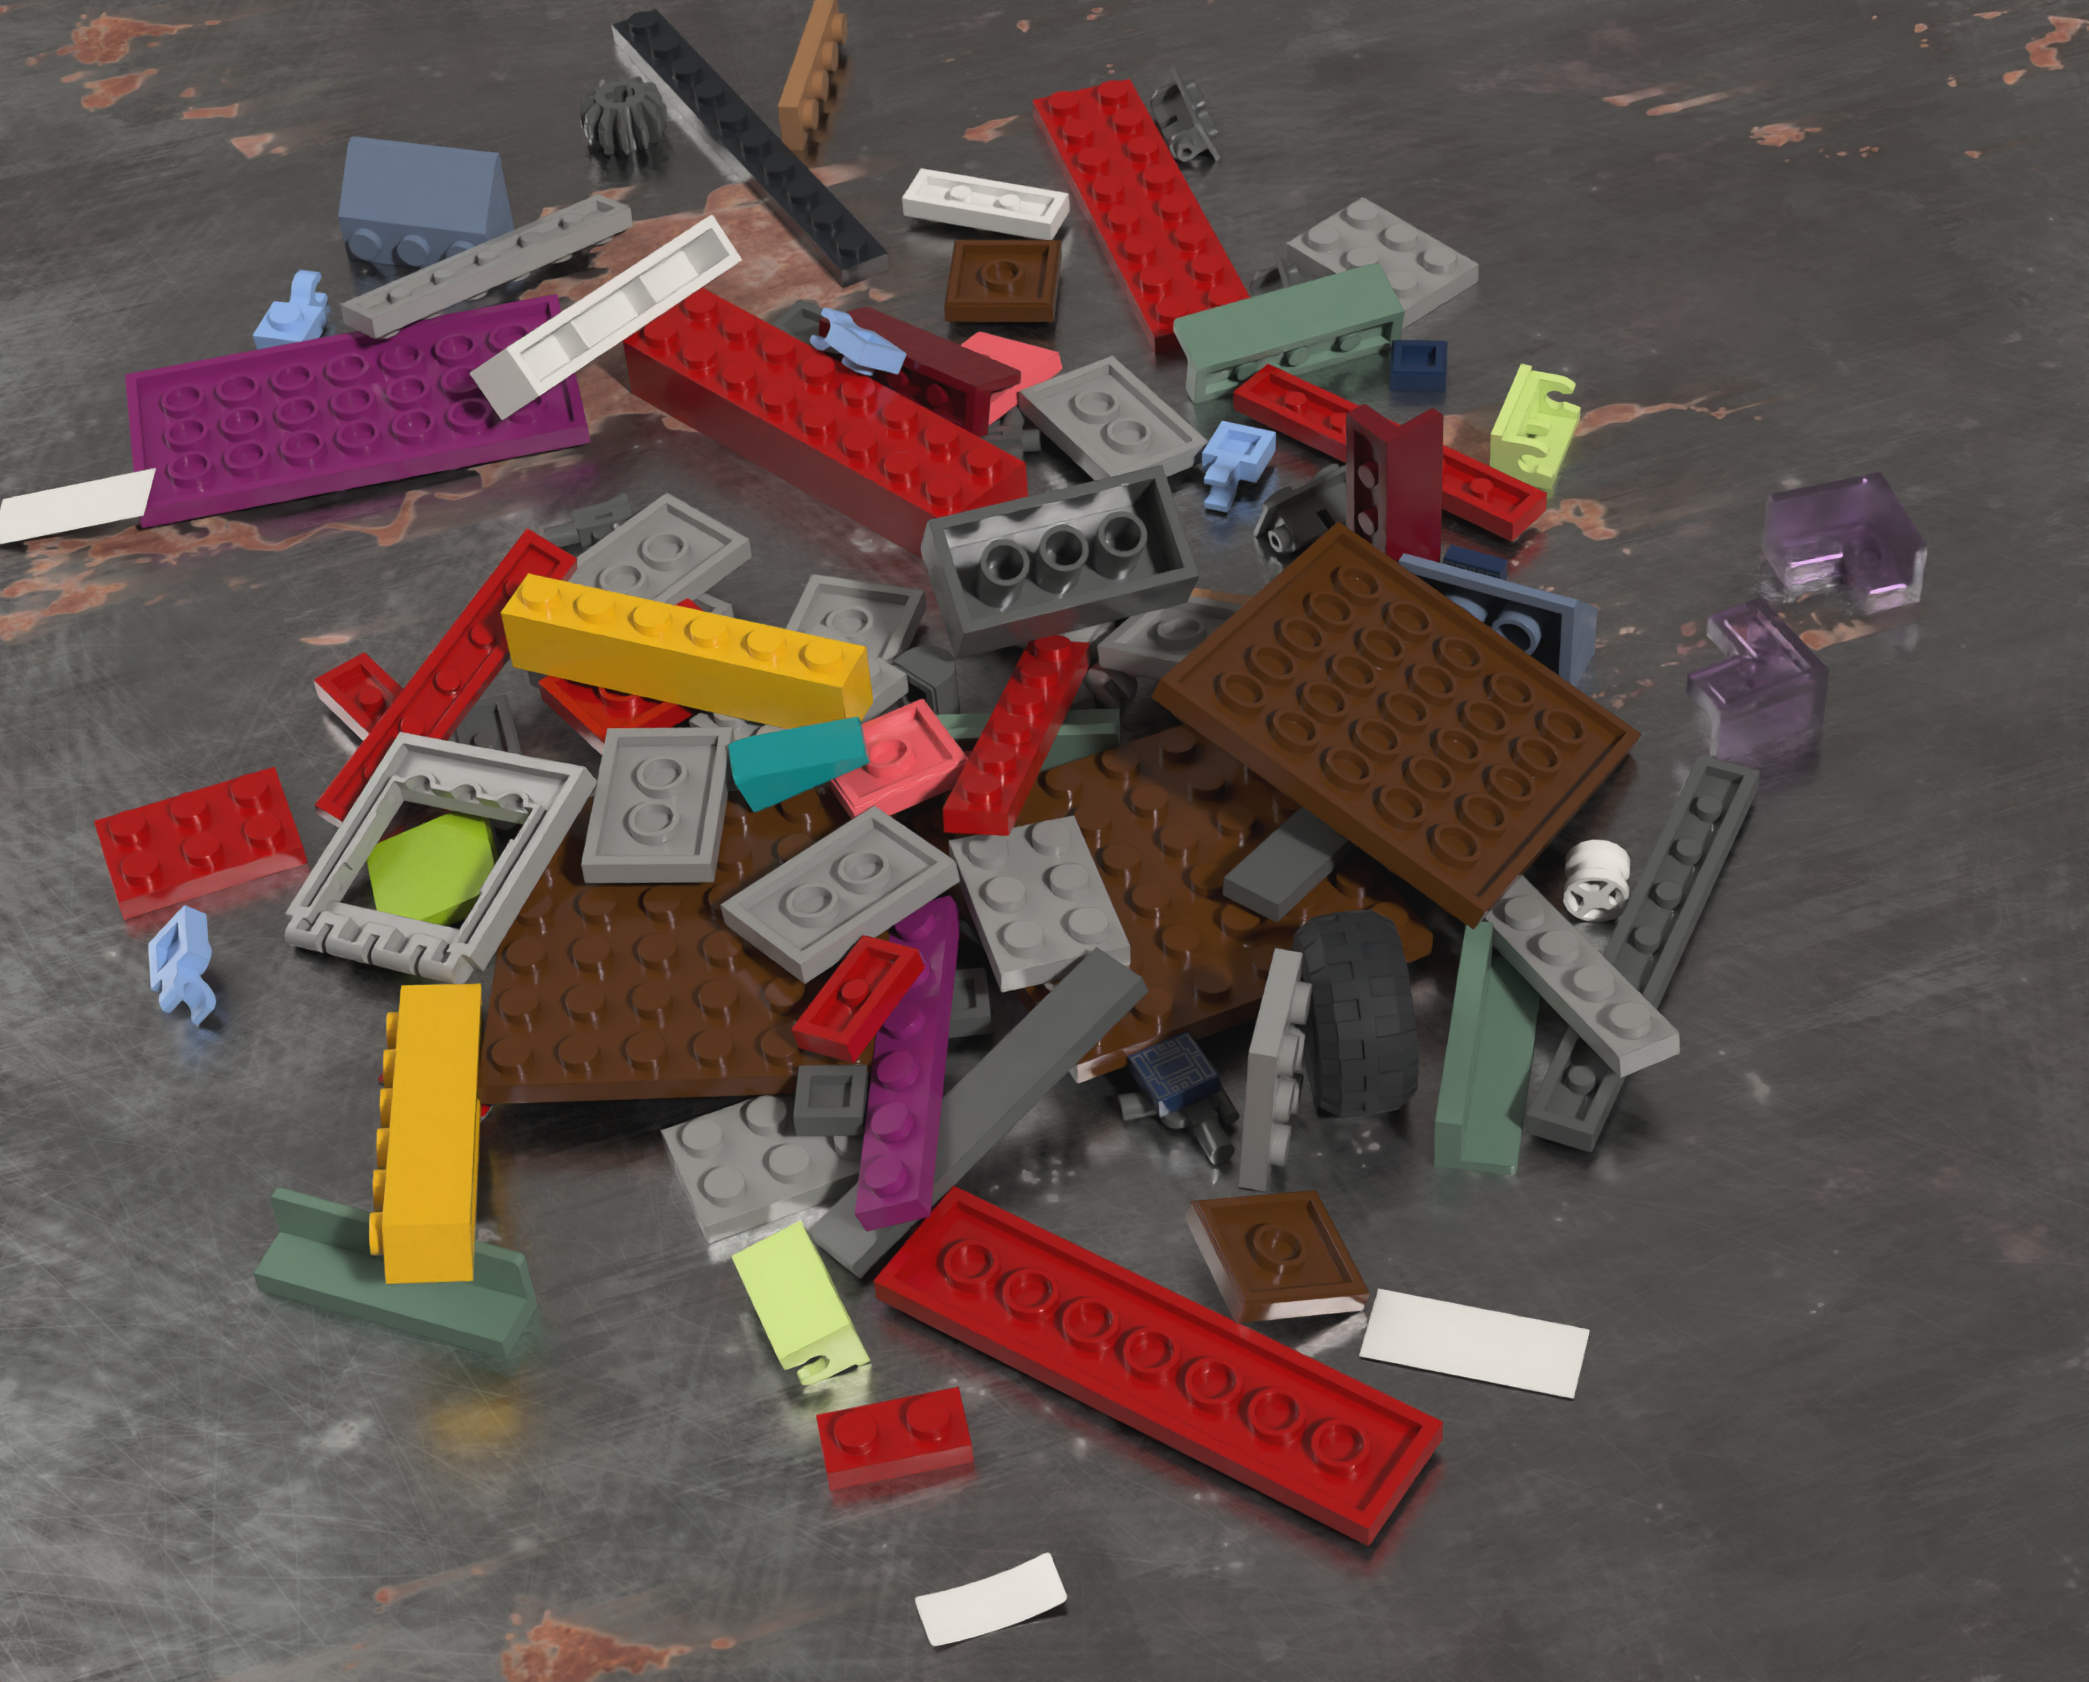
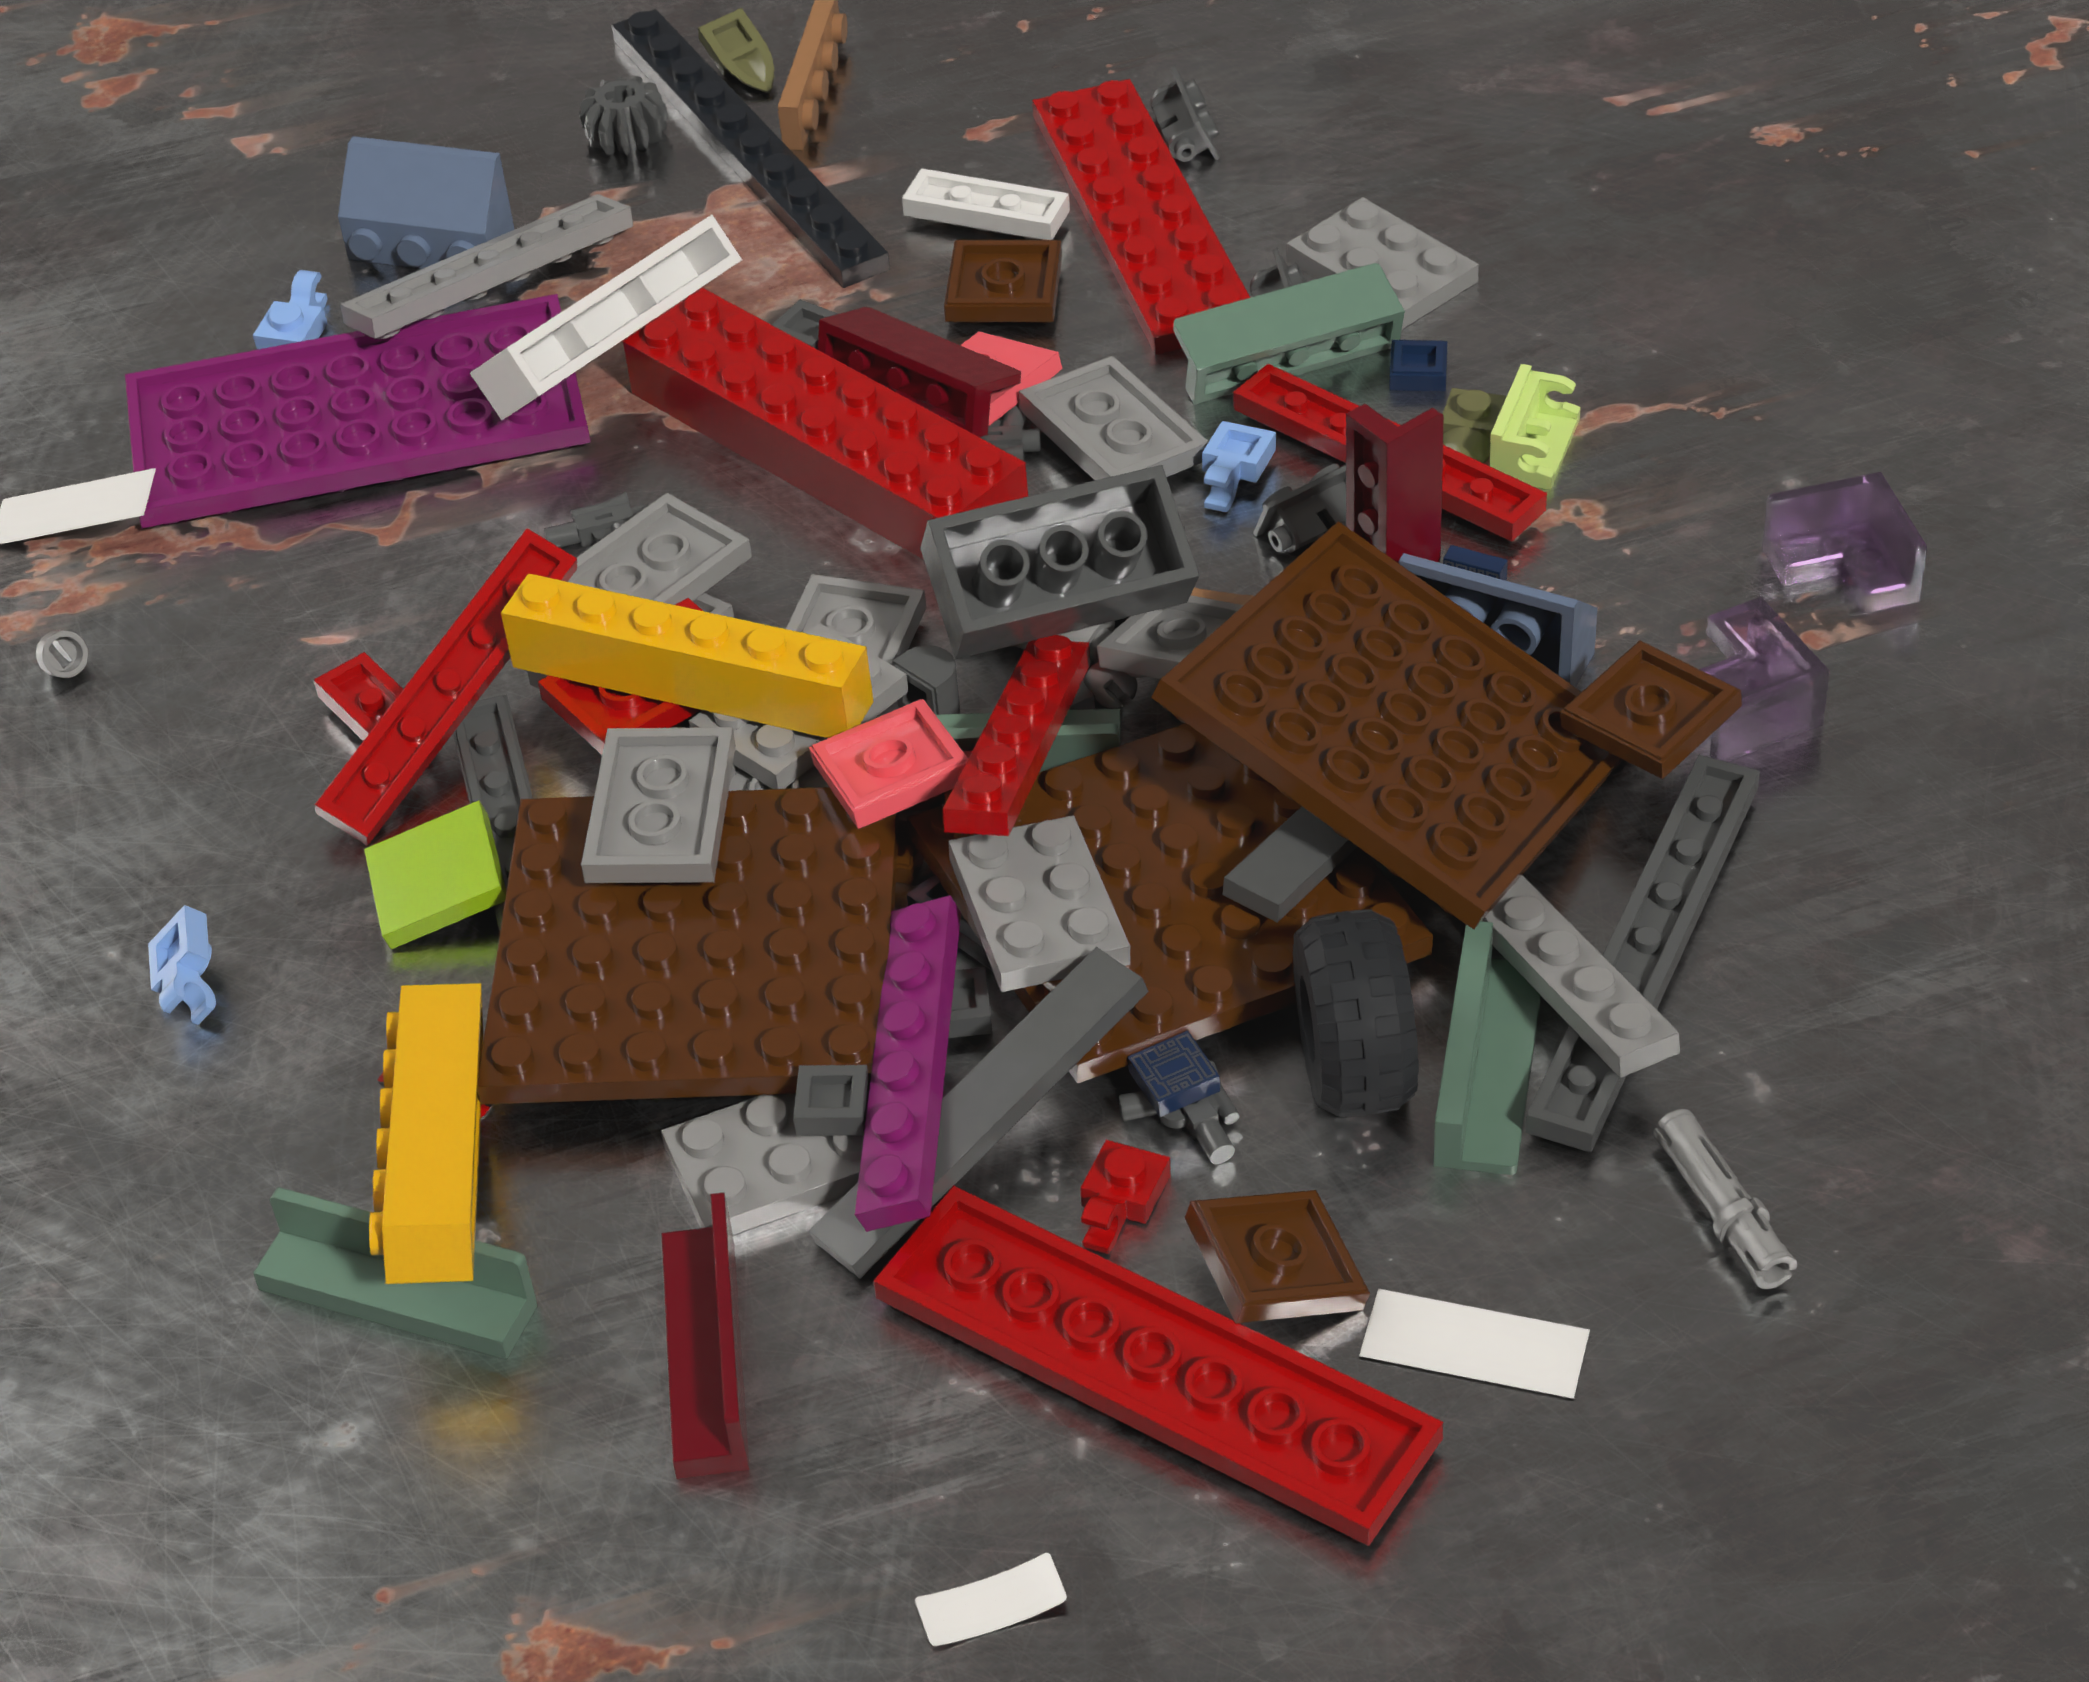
red plate [94,766,308,920] -> none
light grey hinge [284,732,597,984] -> none
light grey plate [720,806,960,984] -> none
teal slope [728,717,870,813] -> none
yellowish green hinge [731,1220,871,1385] -> none
red plate [791,935,925,1063] -> none
light blue plate [810,308,907,376] -> none
red plate [816,1387,974,1491] -> none
light grey plate [1238,948,1312,1192] -> none
white wheel [1563,840,1630,922] -> none
none -> light grey hinge [35,630,88,678]
none -> dark red panel [662,1192,749,1479]
none -> olive plate [698,8,774,93]
none -> red plate [1080,1140,1171,1254]
none -> olive plate [1443,388,1507,463]
none -> reddish brown plate [1560,640,1742,780]
none -> light grey pin [1654,1109,1797,1290]

